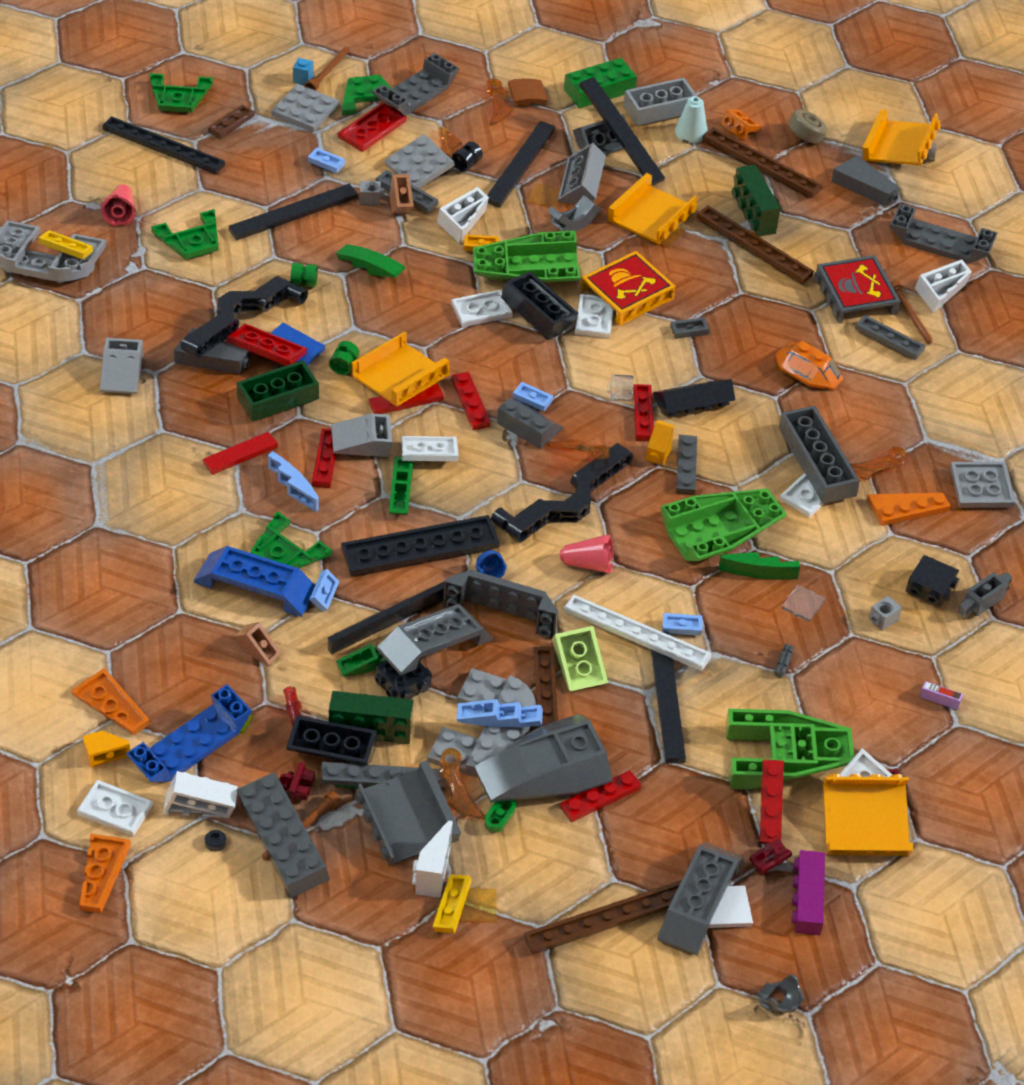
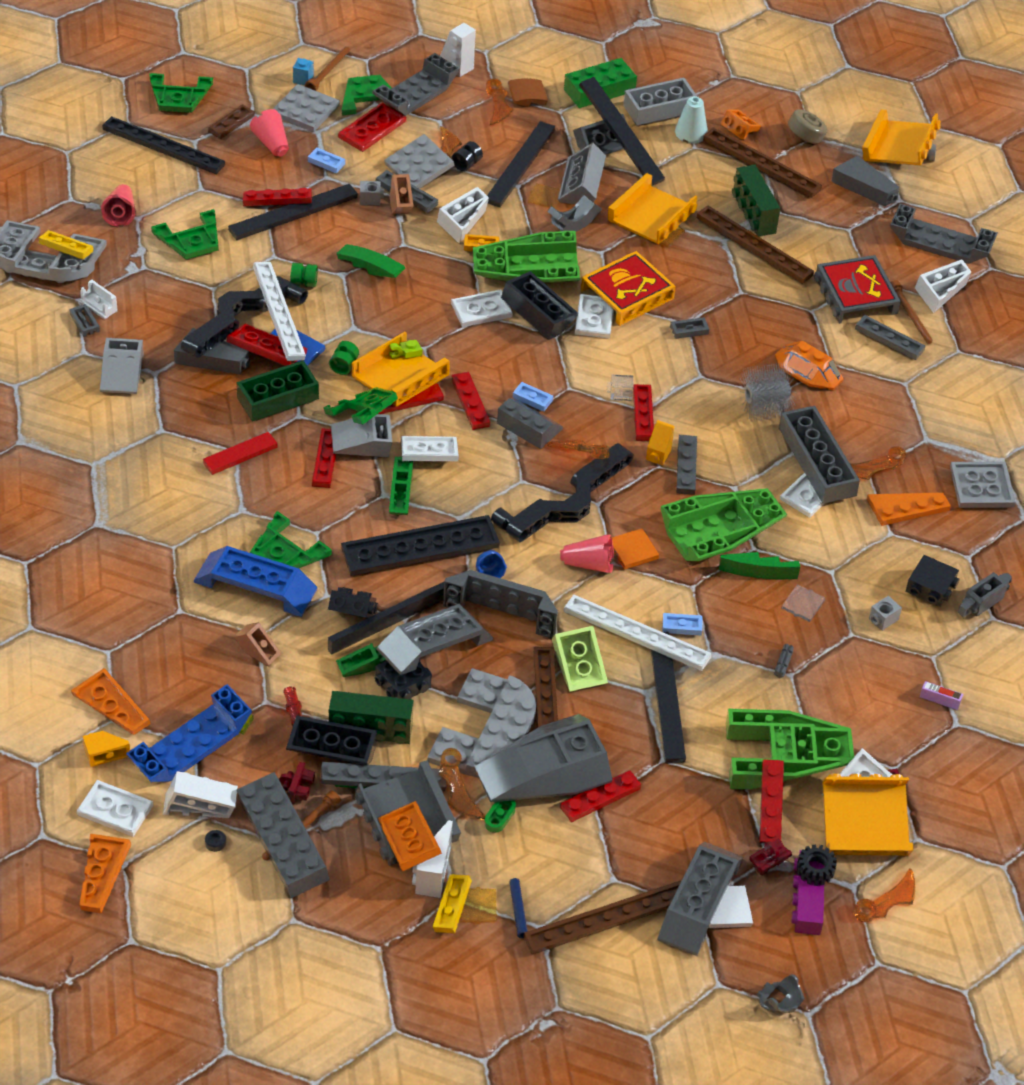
light blue slope [268,451,319,512] -> none
light blue plate [309,569,340,612] -> none
light blue slope [456,699,543,727] -> none
black slope [653,379,735,416] -> none
none -> dark grey tile [69,304,100,337]
none -> white hinge [80,280,117,320]
none -> red plate [243,188,312,206]
none -> coral cone [250,109,289,157]
none -> white tile [253,262,306,361]
none -> green wing [323,387,398,425]
none -> black brick [328,587,378,618]
none -> orange tile [377,801,442,872]
none -> lime plate [389,340,423,359]
none -> white wedge [440,23,476,77]
none -> dark blue piece [509,878,528,938]
none -> orange tile [612,528,659,570]
none -> light grey piece [740,363,796,421]
none -> black tyre [797,844,837,886]
none -> clear orange piece [854,868,915,922]

